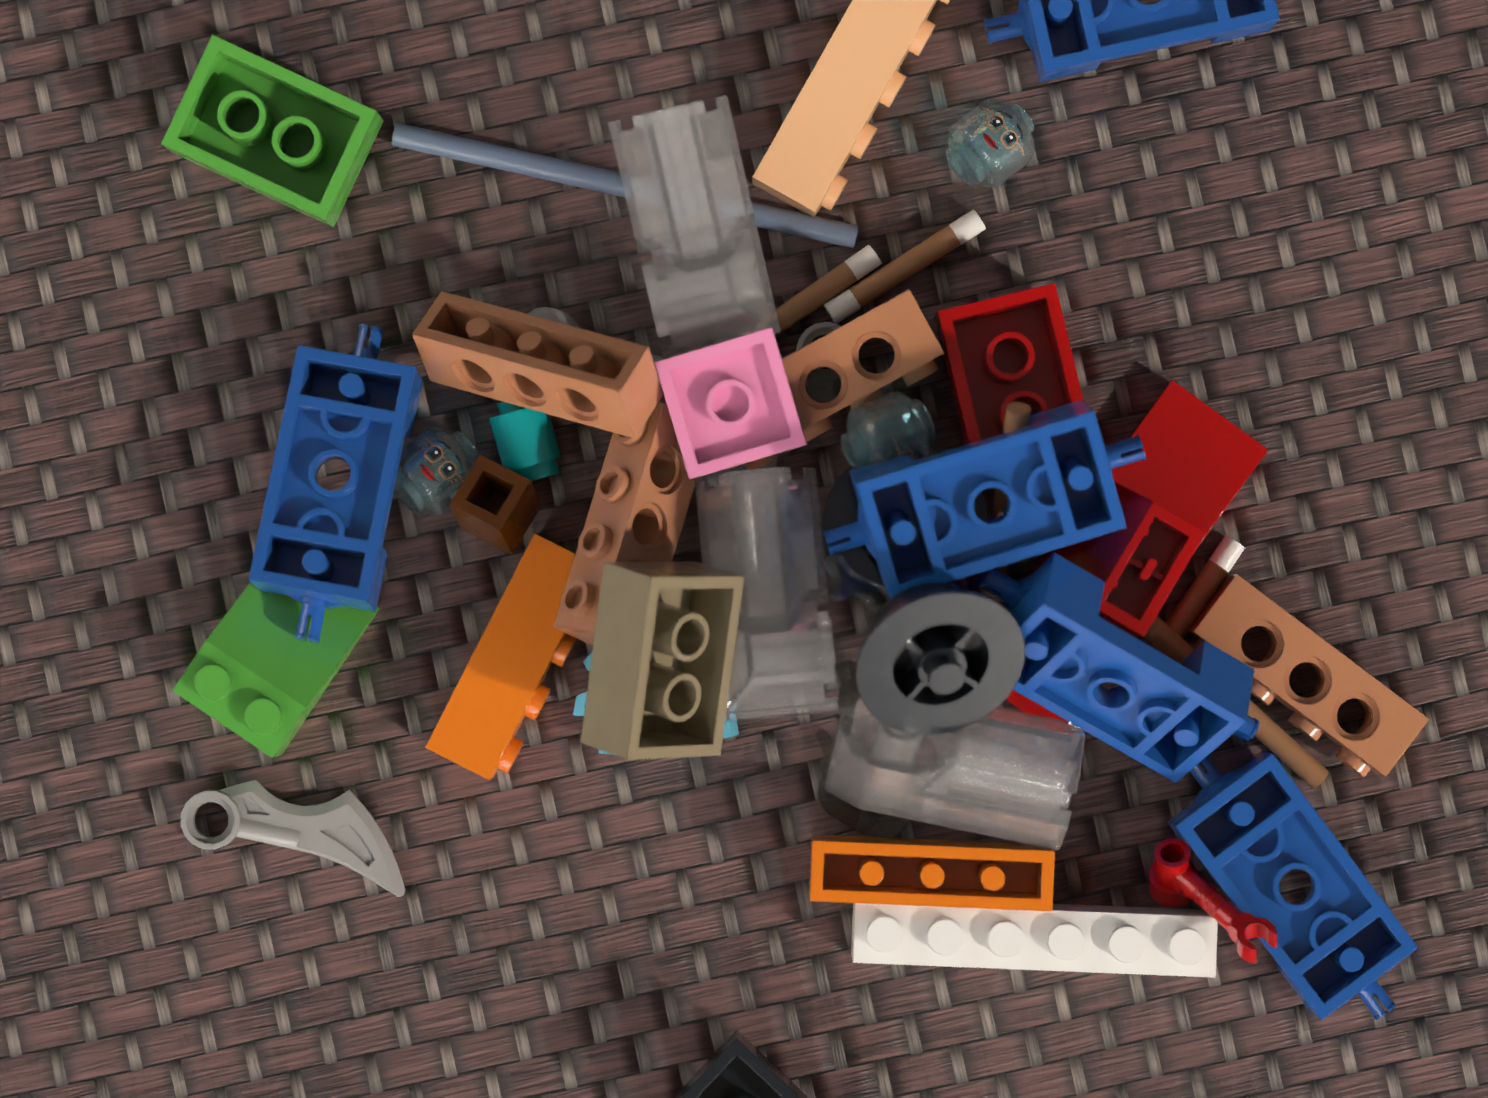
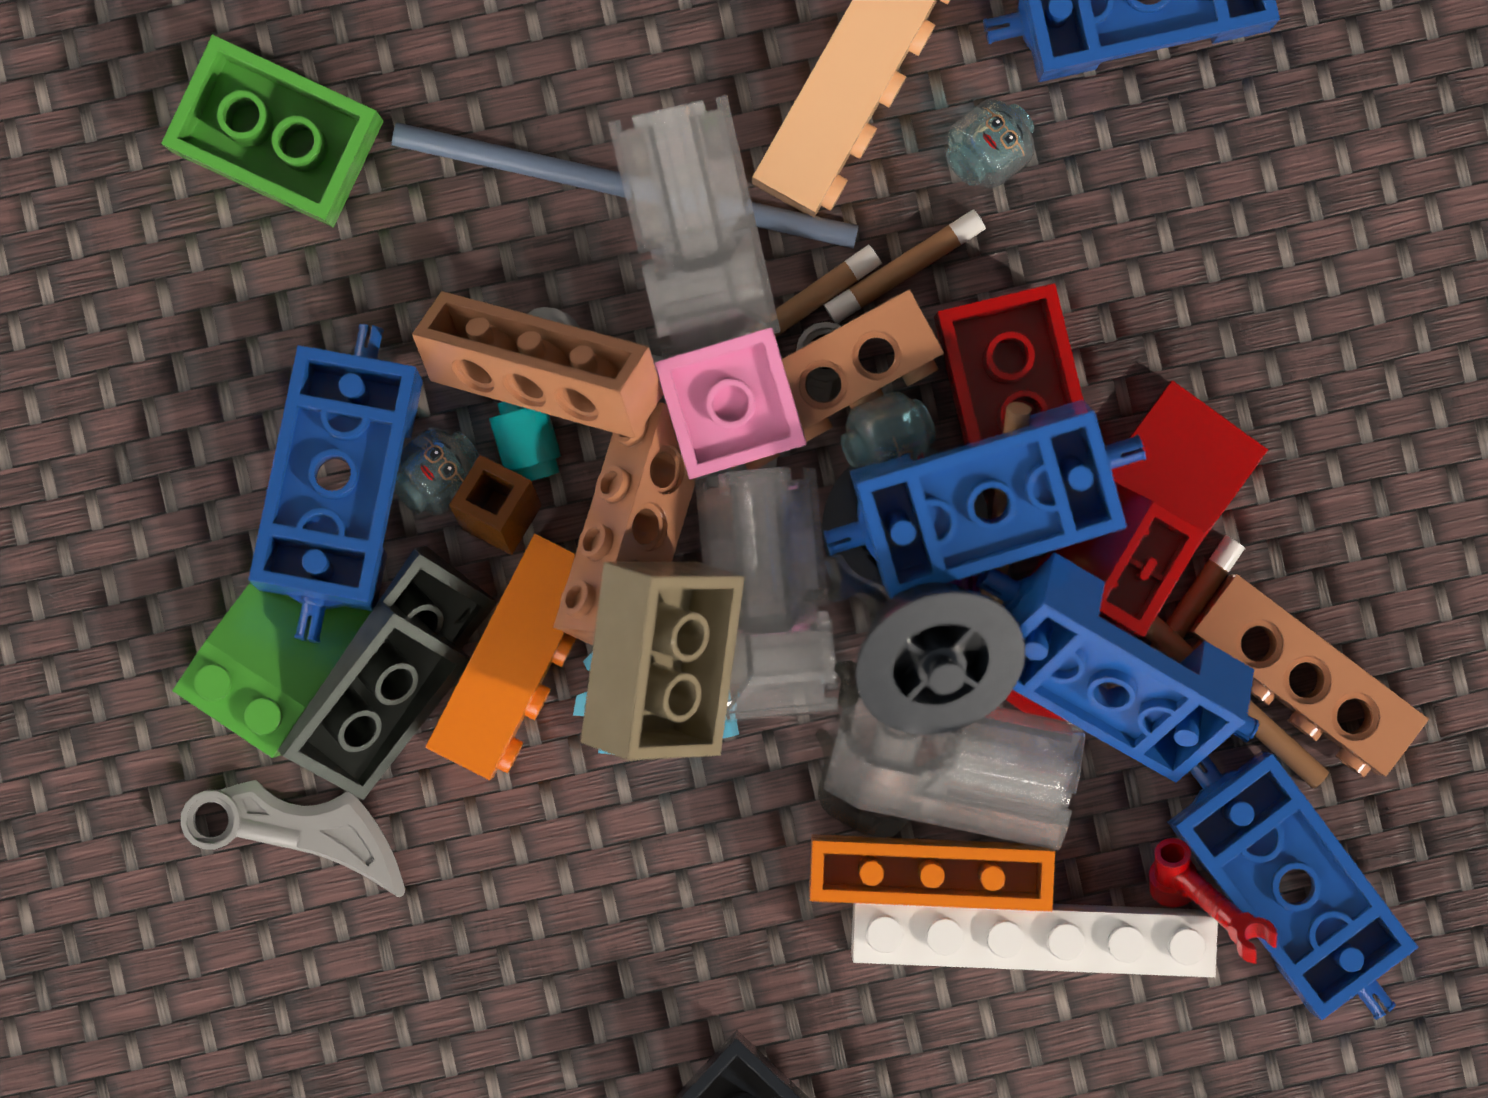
none -> pearl dark grey slope [278,546,497,800]

